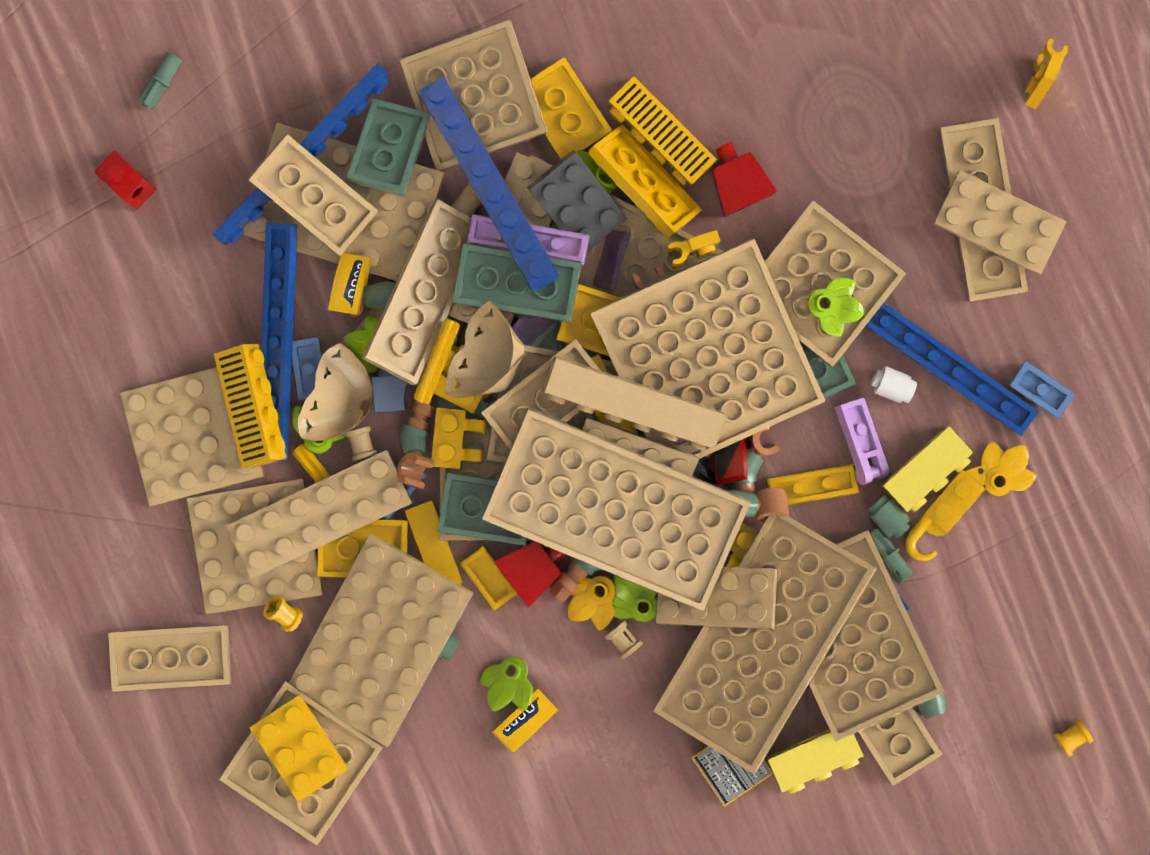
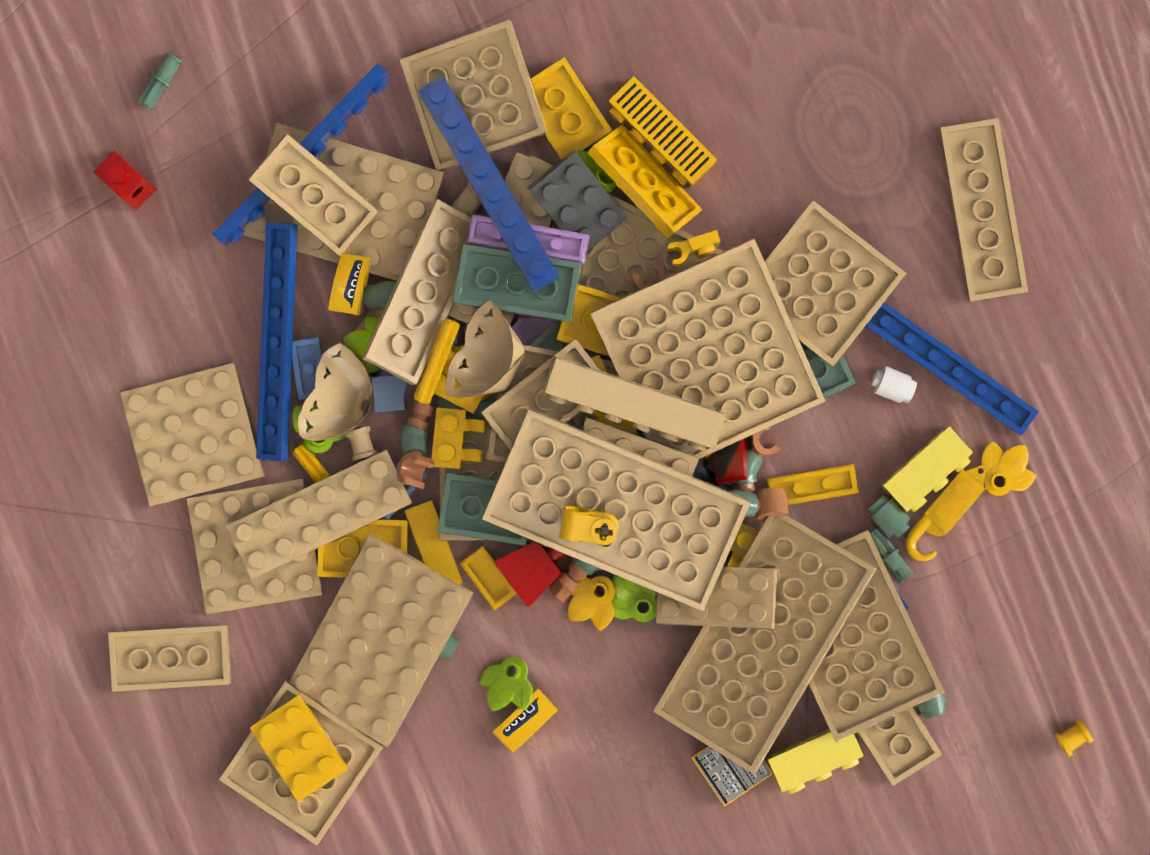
yellow brick [214,344,287,469] -> none
yellow bush [263,595,303,632] -> none
sand green plate [347,98,430,197] -> none
slope [593,230,631,292] -> none
tan bush [604,620,643,660] -> none
red torso [712,142,777,217] -> none
lime plate [807,278,865,337] -> none
lavender plate [835,398,889,485] -> none
tan plate [933,170,1067,275] -> none
medium blue plate [1008,361,1075,419] -> none
yellow plate [1025,39,1068,110] -> none
none -> yellow piece [559,506,619,545]

